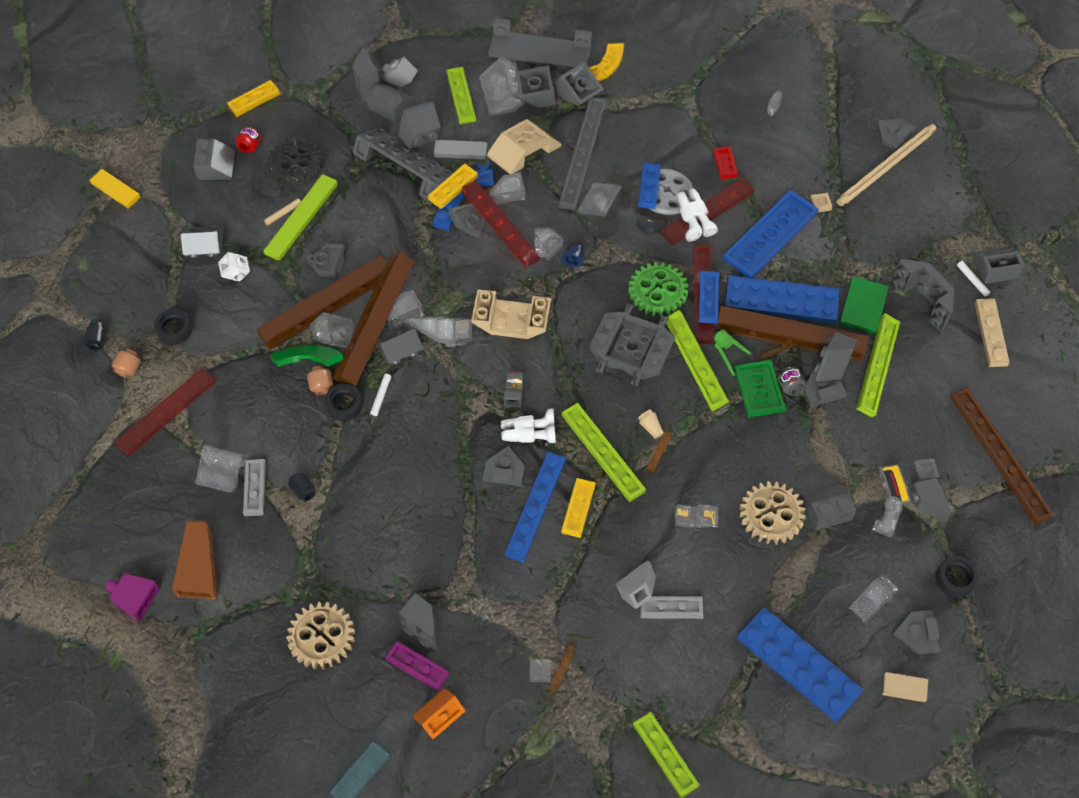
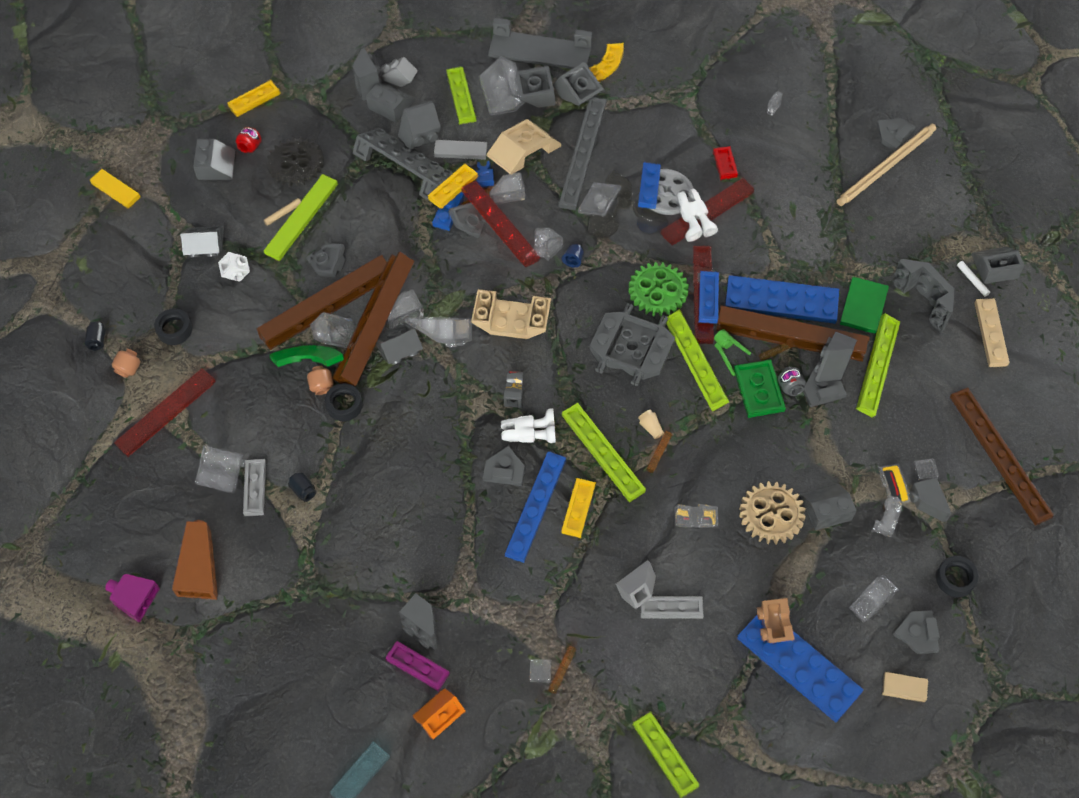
tan gear [287,602,355,669] -> none
white piece [370,374,391,416] -> none
blue plate [723,190,819,278] -> none
tan tile [810,193,832,212] -> none
none -> medium nougat cylinder [757,598,794,643]

